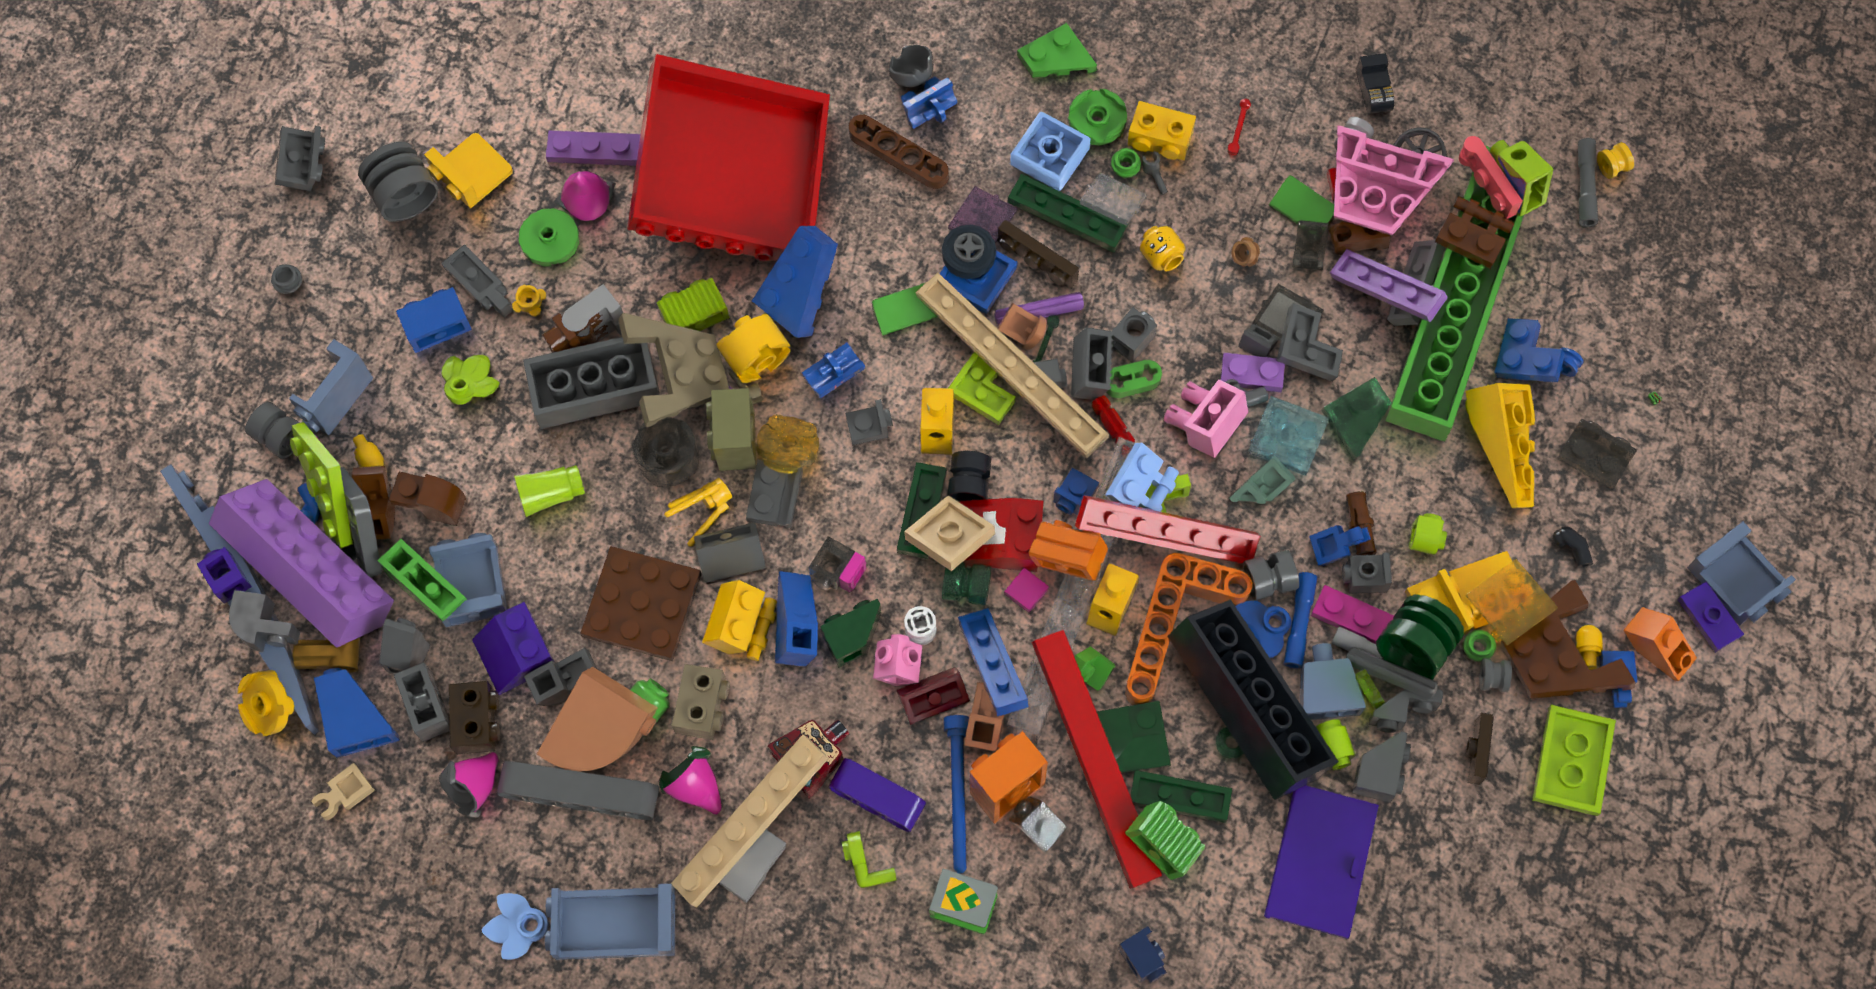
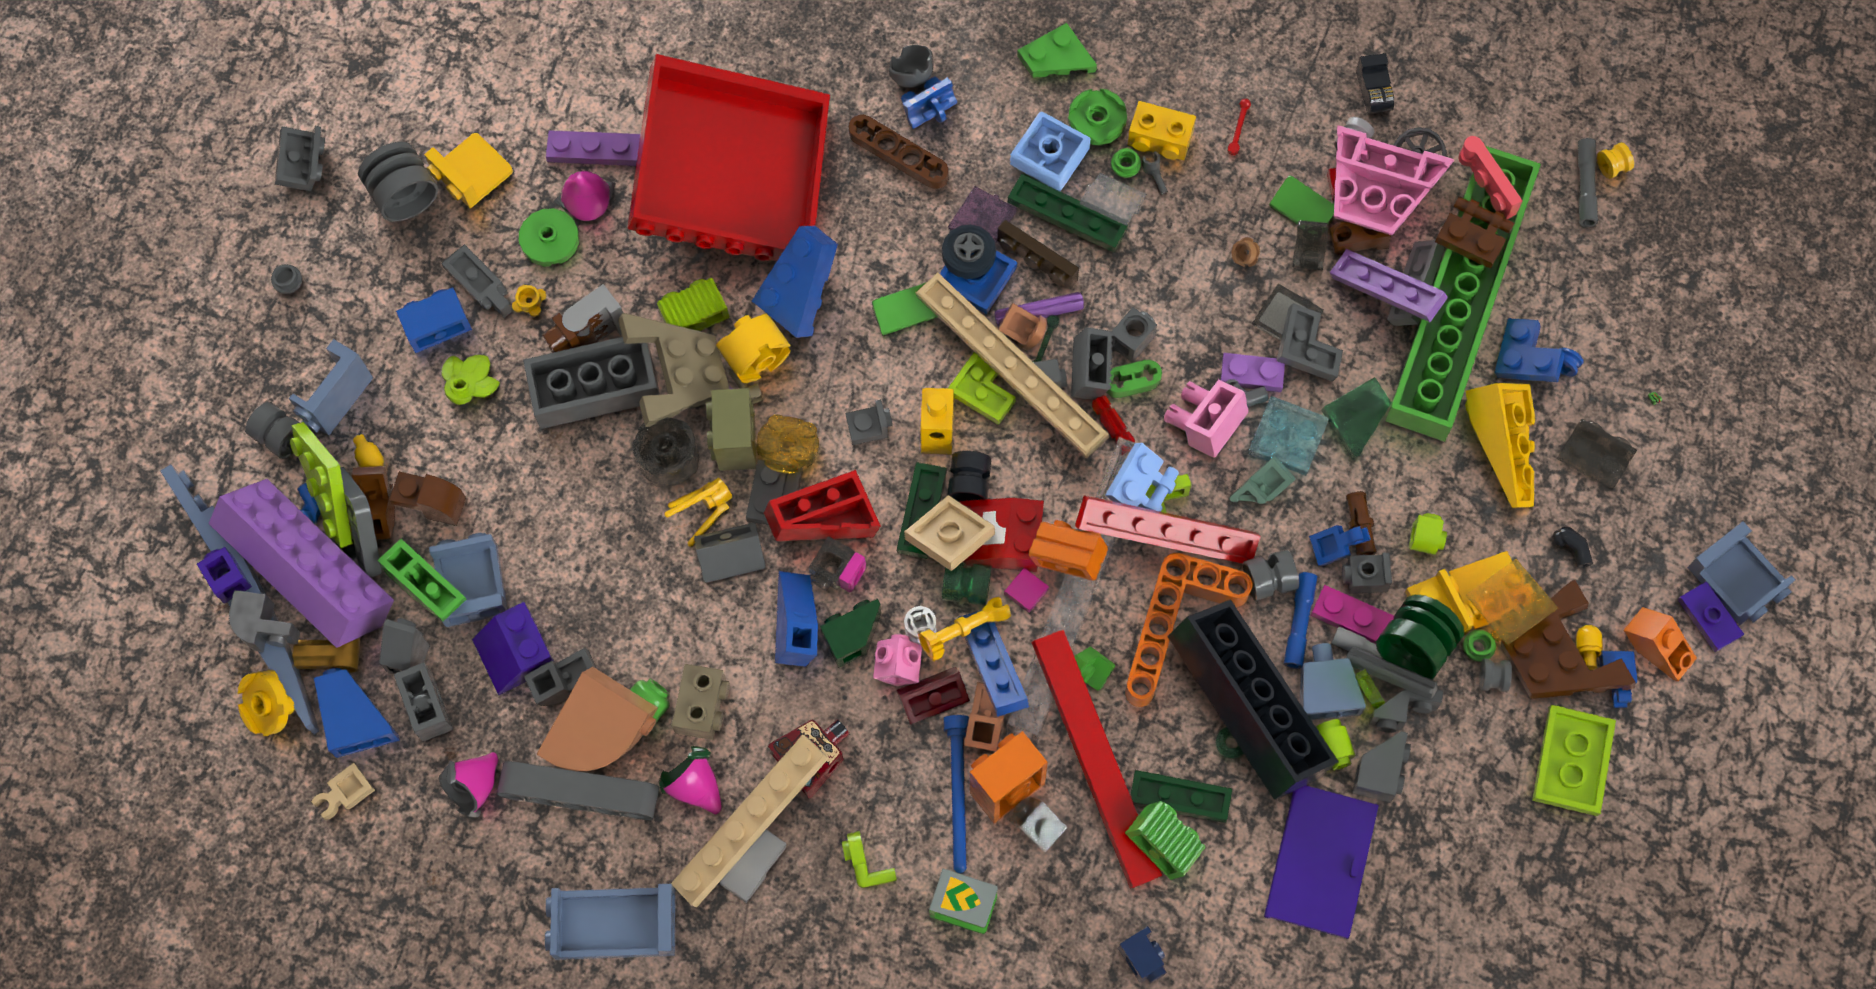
dark brown brick [449,681,500,755] -> none
light blue plate [482,893,548,960] -> none
lime plant [514,465,585,517] -> none
reddish brown plate [580,546,702,662] -> none
yellow brick [702,580,777,661] -> none
blue hips [802,342,865,399] -> none
dark purple beam [828,758,926,832] -> none
blue bracket [1053,468,1099,516] -> none
yellow torso [1086,564,1139,636] -> none
dark green plate [1096,701,1171,773] -> none
yellow head [1140,226,1185,272] -> none
blue plate [1235,601,1291,659] -> none
dark grey slope [1238,324,1279,357] -> none
dark brown plate [1466,712,1494,785] -> none
lime torso [1490,140,1553,217] -> none
none -> red wedge [764,470,881,541]
none -> yellow piece [918,597,1011,661]

